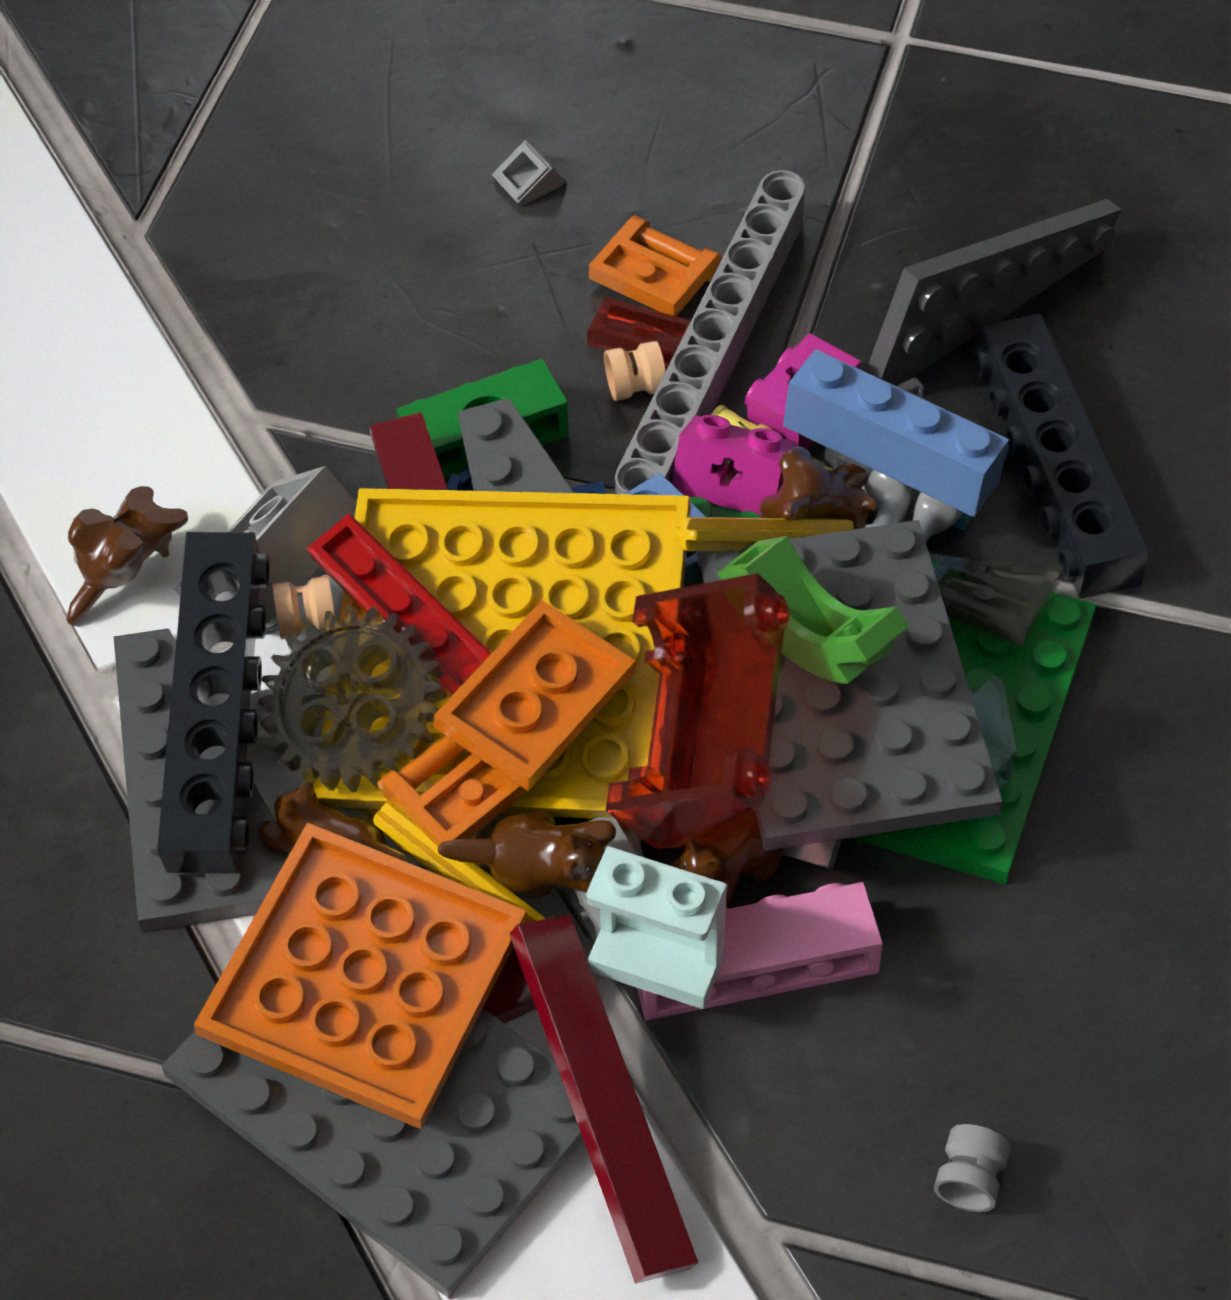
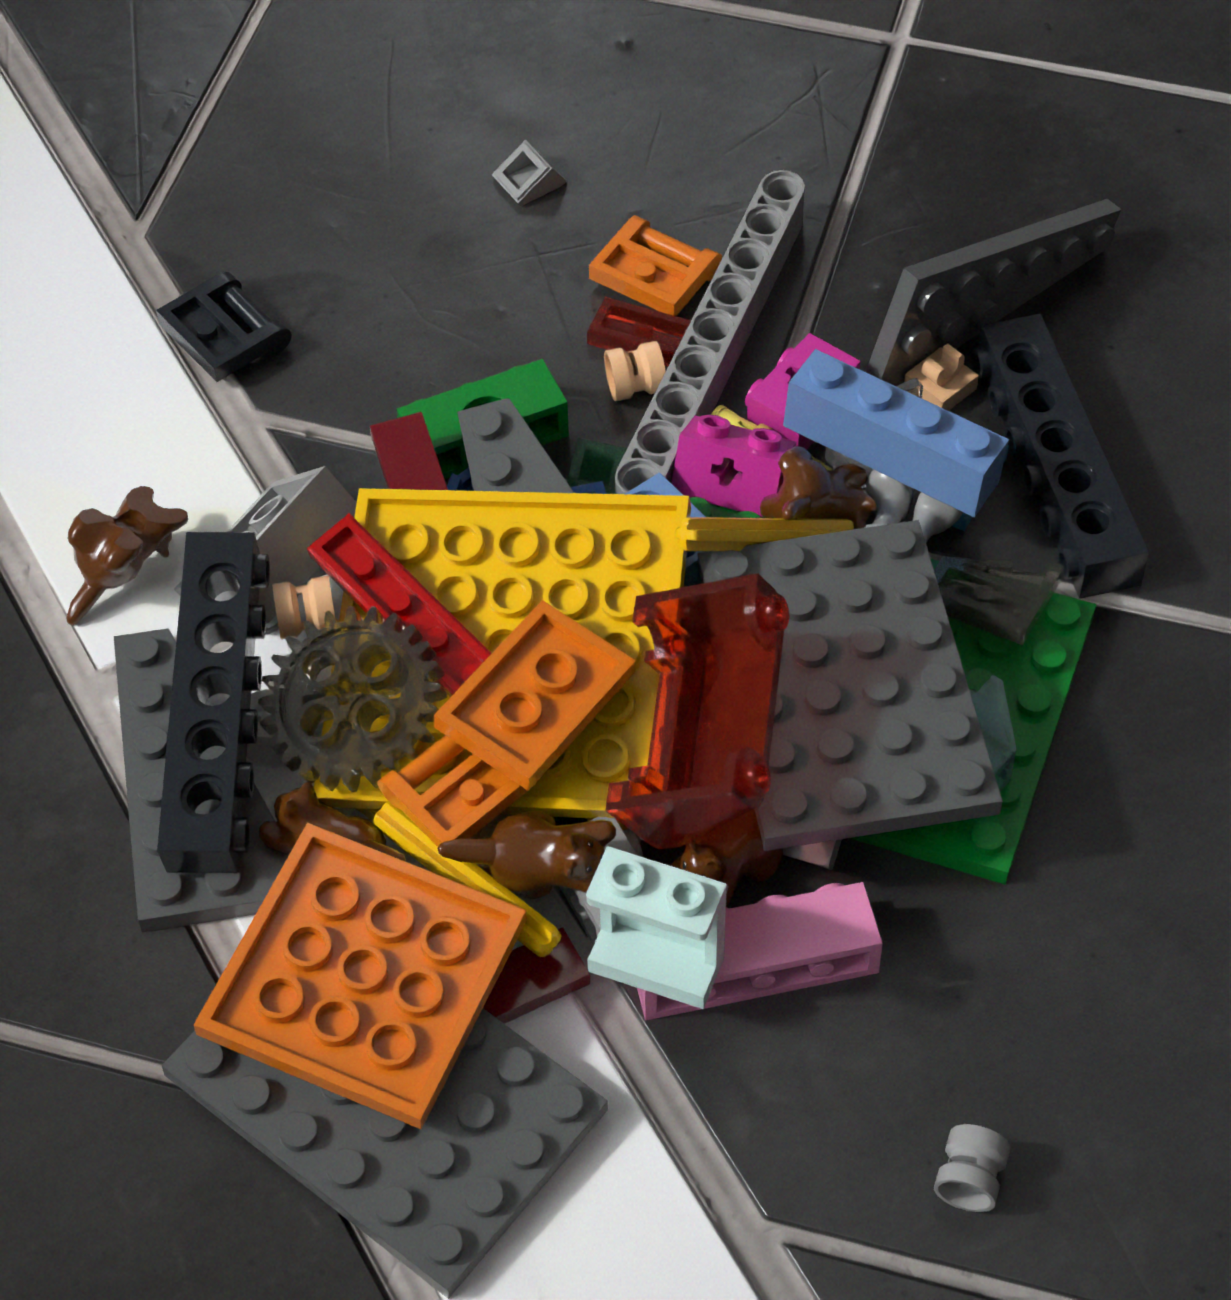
dark red tile [509,915,699,1284] -> none
bright green arch [717,536,909,683] -> none
none -> black plate [156,272,292,382]
none -> clear green slope [567,437,627,494]
none -> light nougat tile [904,343,979,411]

